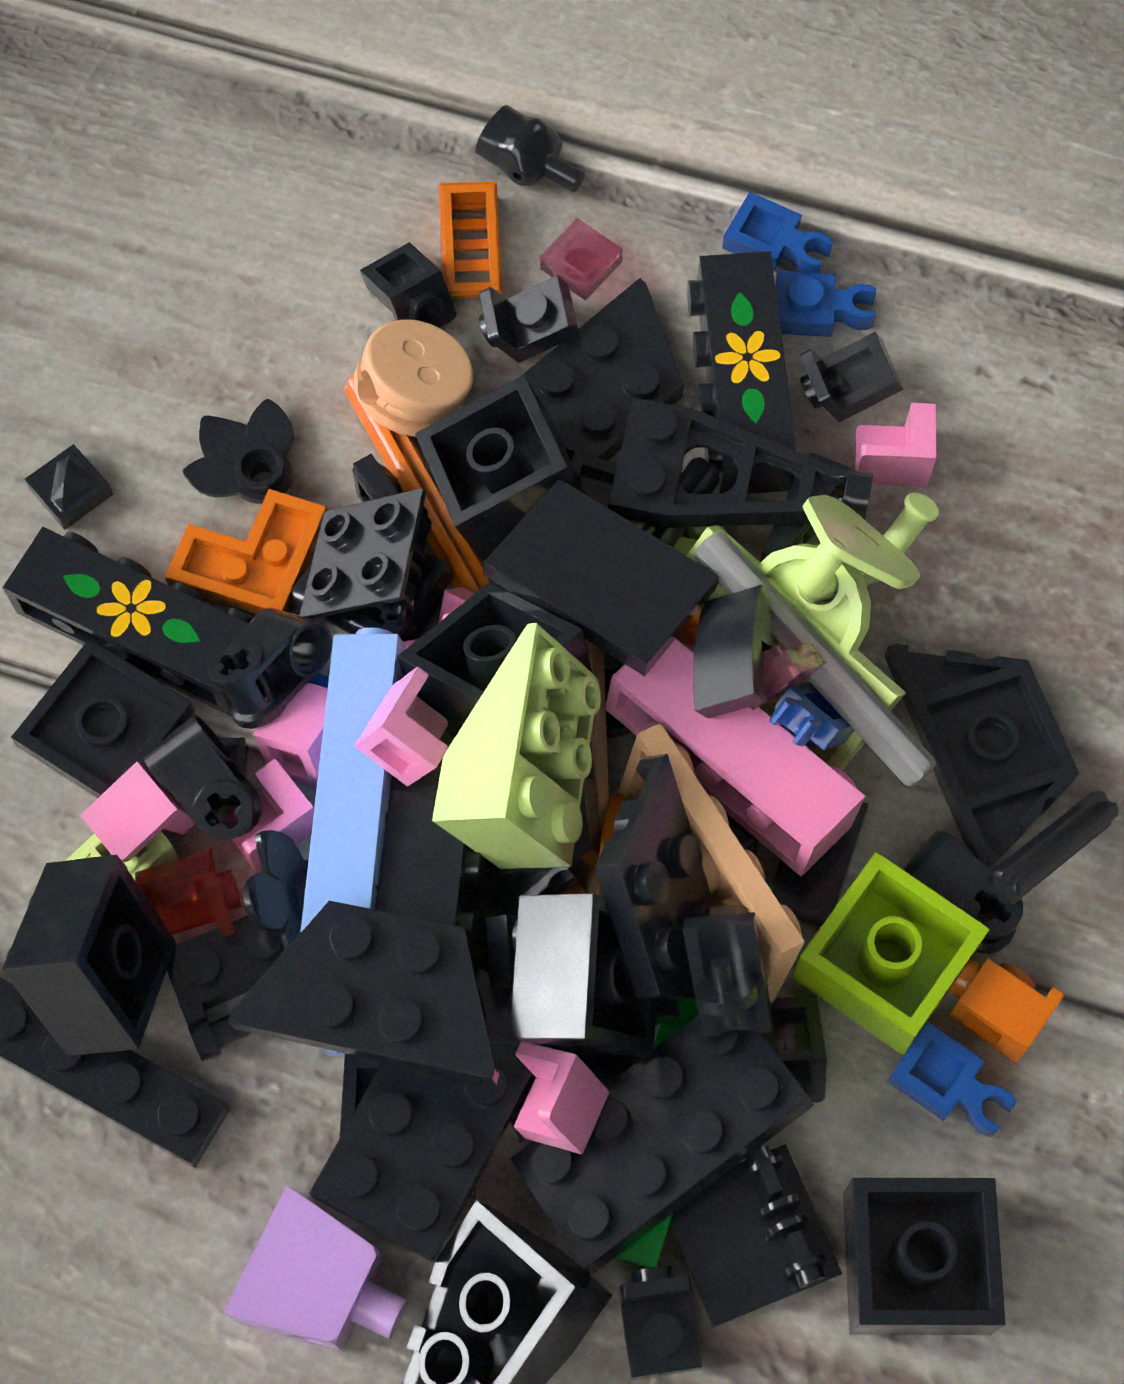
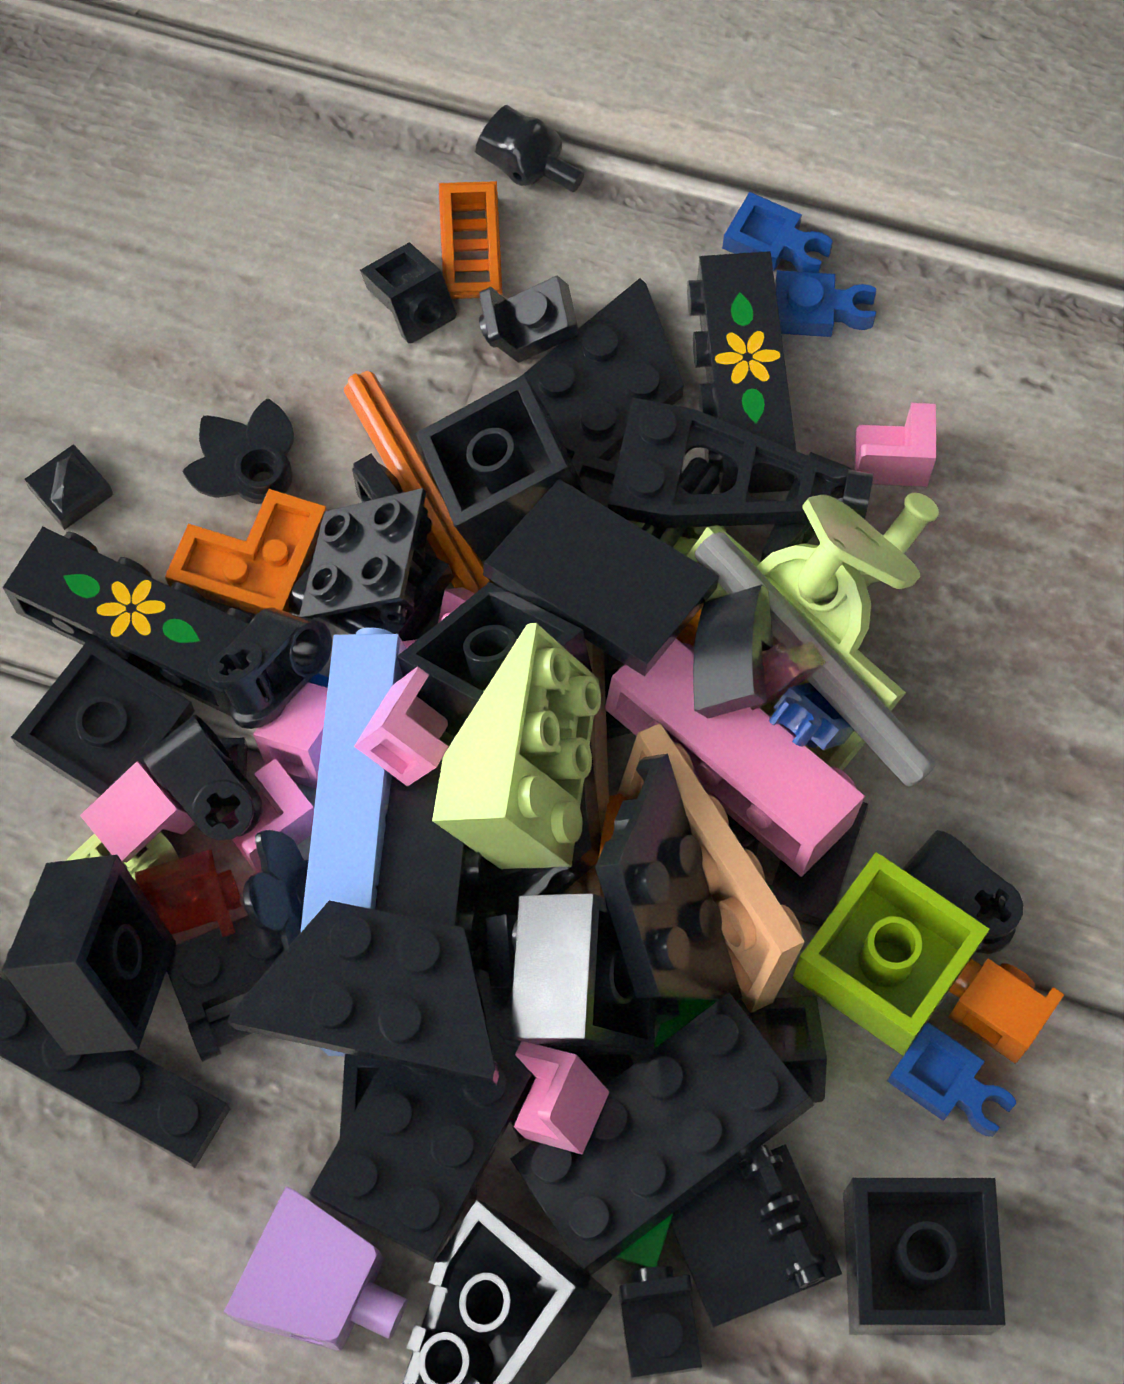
light nougat head [354,320,474,437] -> none
clear pink plate [540,218,623,301] -> none
black hips [683,905,774,1037] -> none
black bracket [800,332,904,422] -> none
black wing [884,644,1079,869] -> none
black axle [986,791,1119,905] -> none

